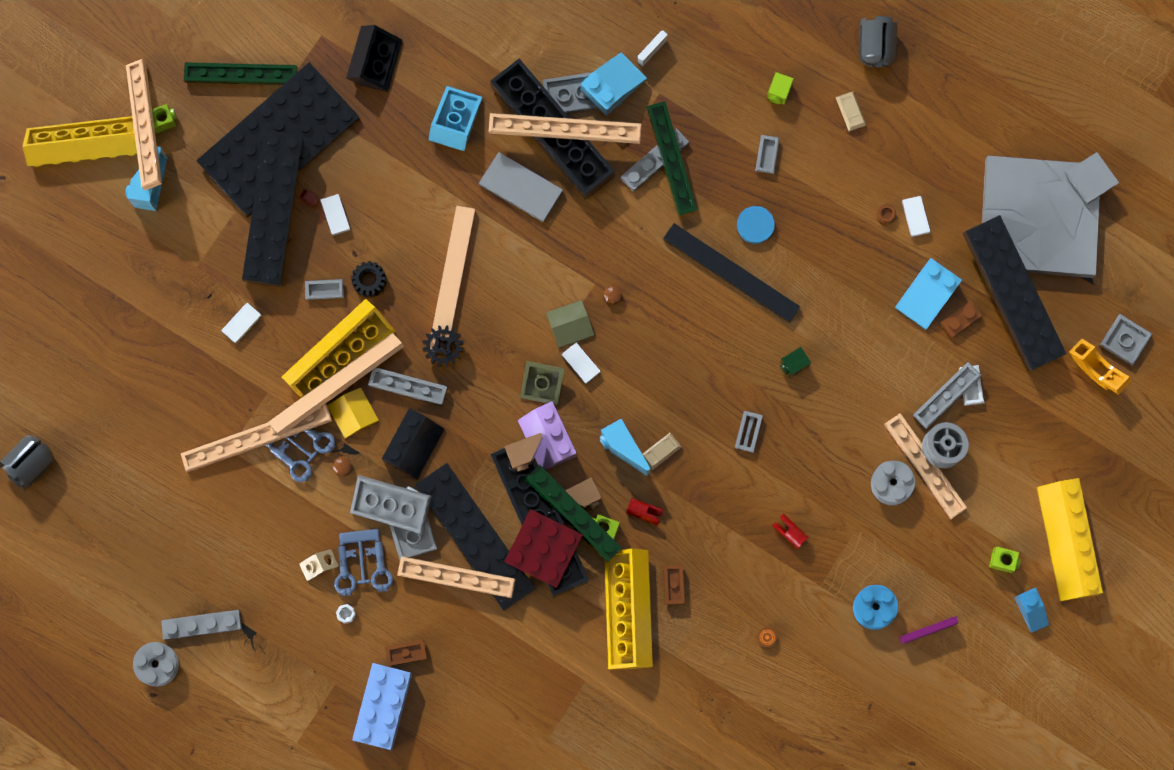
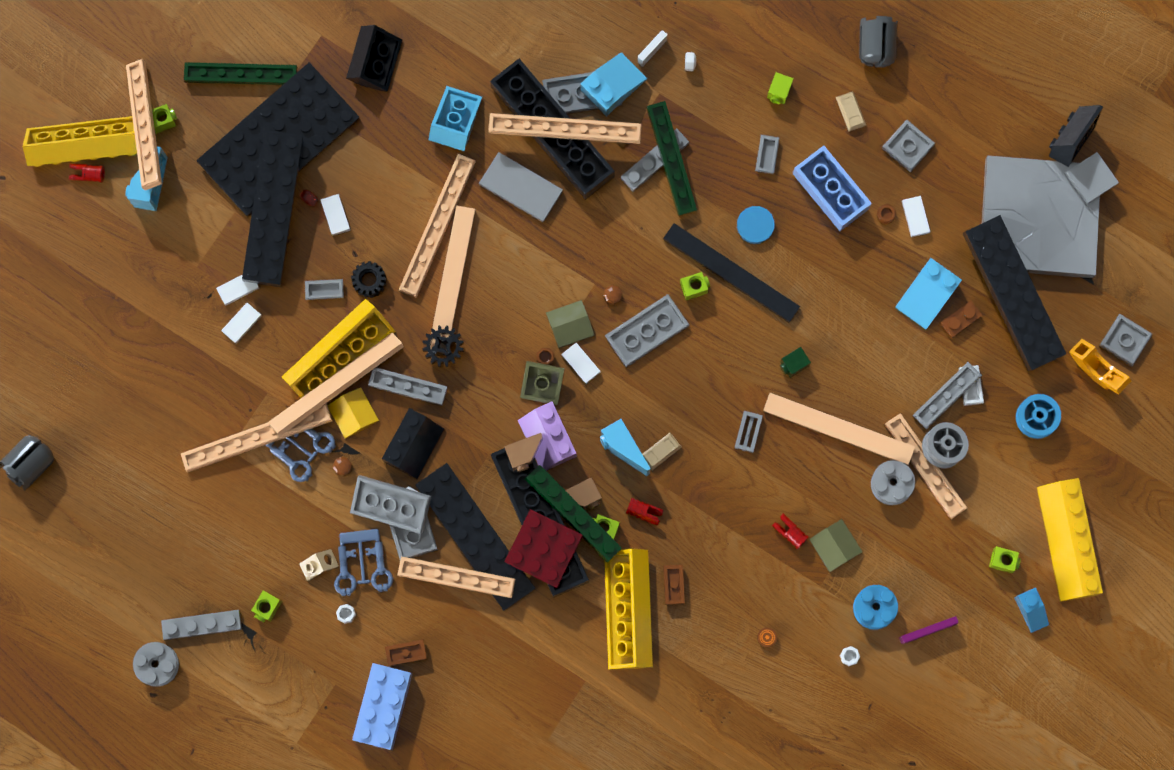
none -> red hinge [69,163,105,183]
none -> white tile [216,275,259,306]
none -> lime brick [251,591,282,622]
none -> light nougat tile [399,154,476,298]
none -> dark orange tile [536,348,554,365]
none -> light grey tile [605,294,689,368]
none -> lime brick [680,272,710,300]
none -> white tile [685,52,697,71]
none -> light nougat tile [763,393,915,465]
none -> light blue brick [793,146,872,231]
none -> olive slope [809,519,863,572]
none -> white tile [840,646,860,666]
none -> light grey tile [882,120,936,172]
none -> dark azure wheel [1016,394,1061,439]
none -> black slope [1049,105,1103,167]

